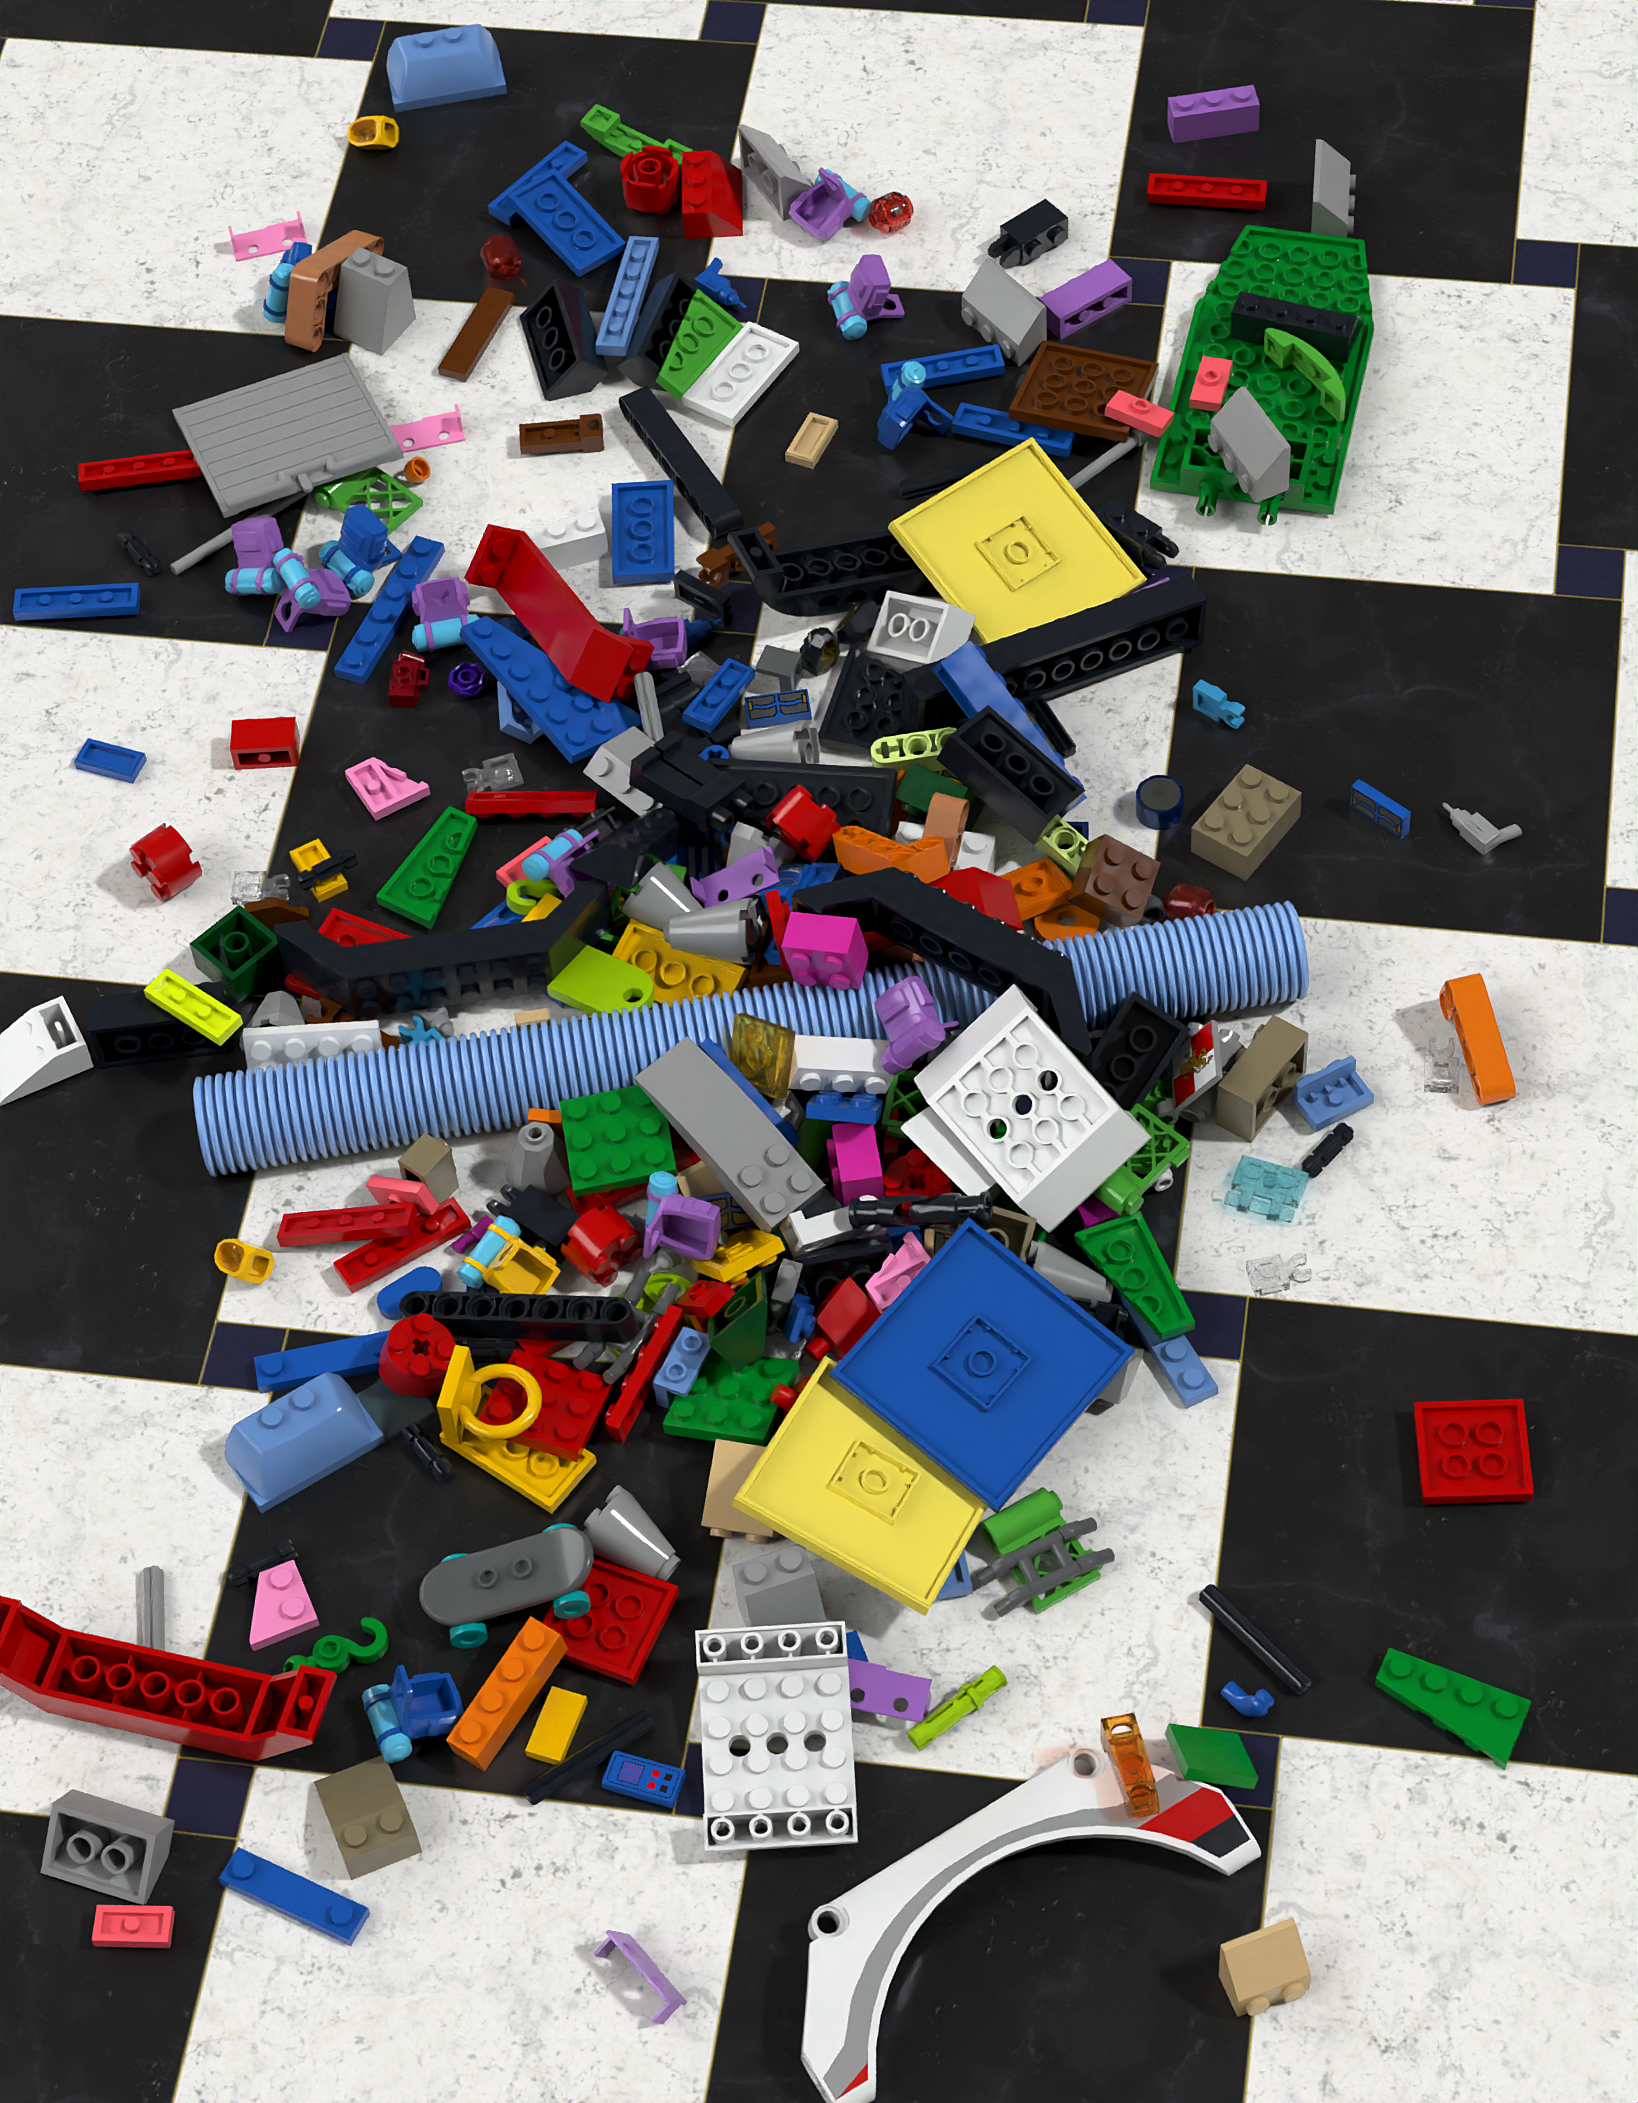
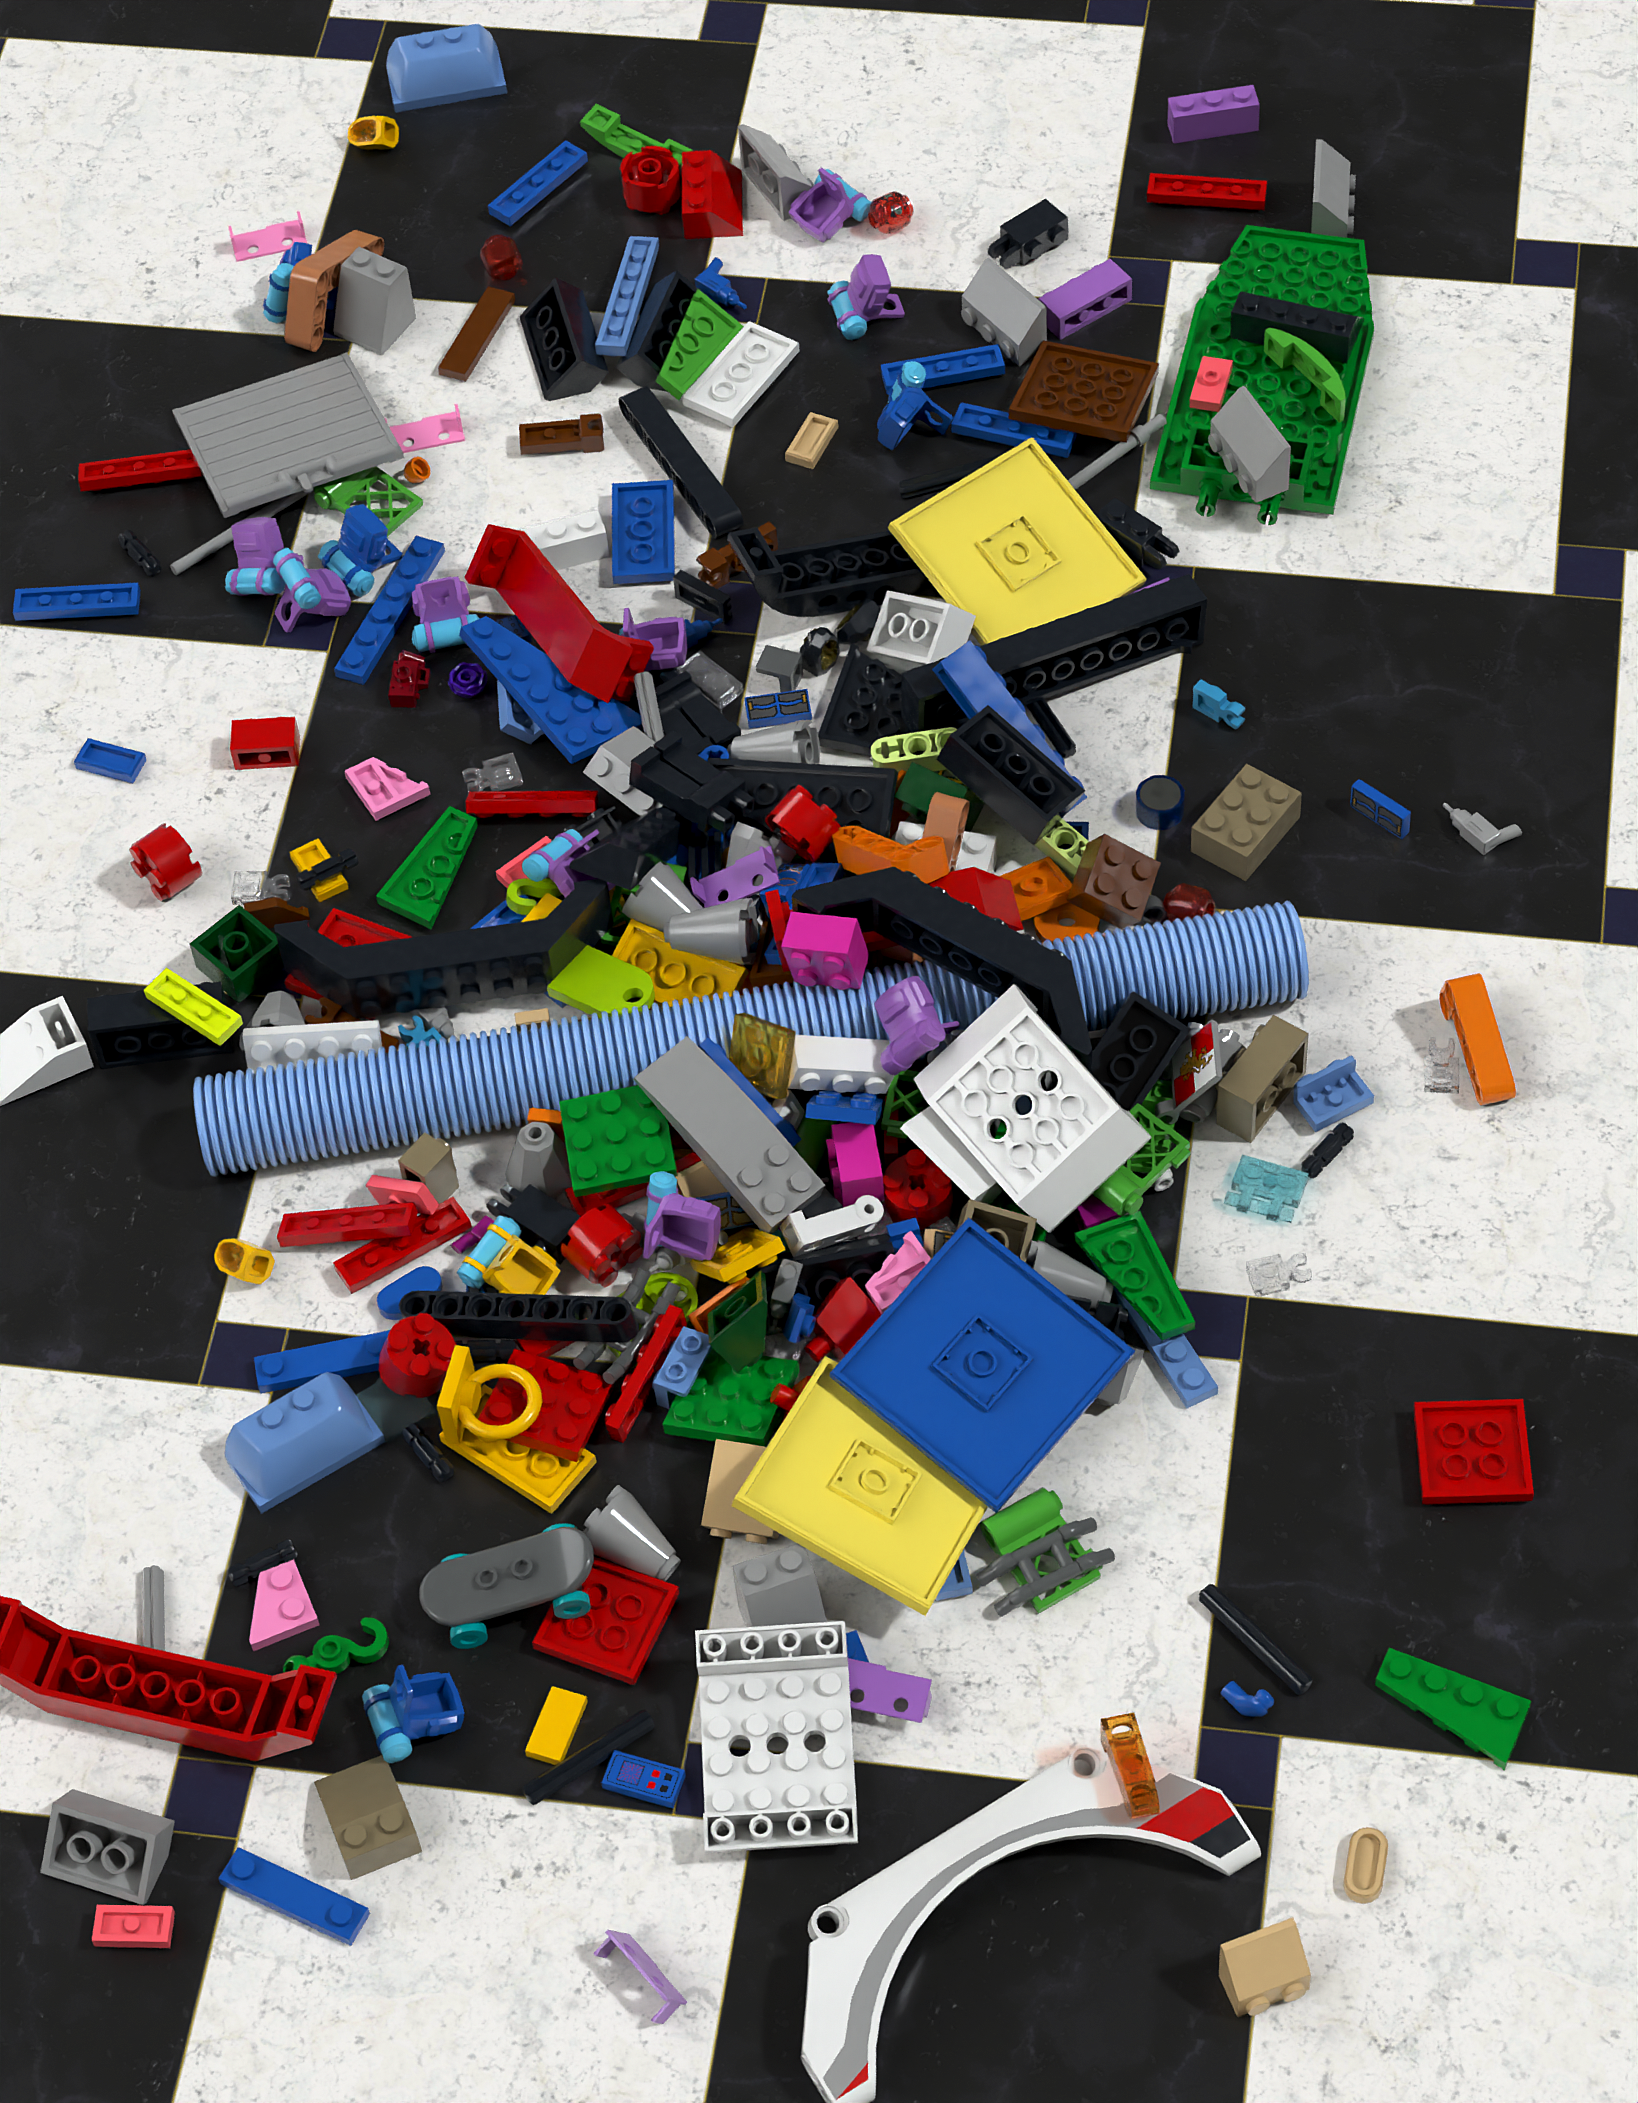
orange brick [446,1616,568,1772] -> none
blue plate [508,168,626,278] -> none
red plate [674,1280,735,1318] -> none
blue tile [682,658,756,733] -> none
black piece [848,1191,993,1229] -> none
lime pin [906,1665,1008,1752] -> none
coral plate [1104,390,1174,438] -> none
green tile [1165,1723,1258,1789] -> none
none -> tan tile [1344,1827,1388,1904]

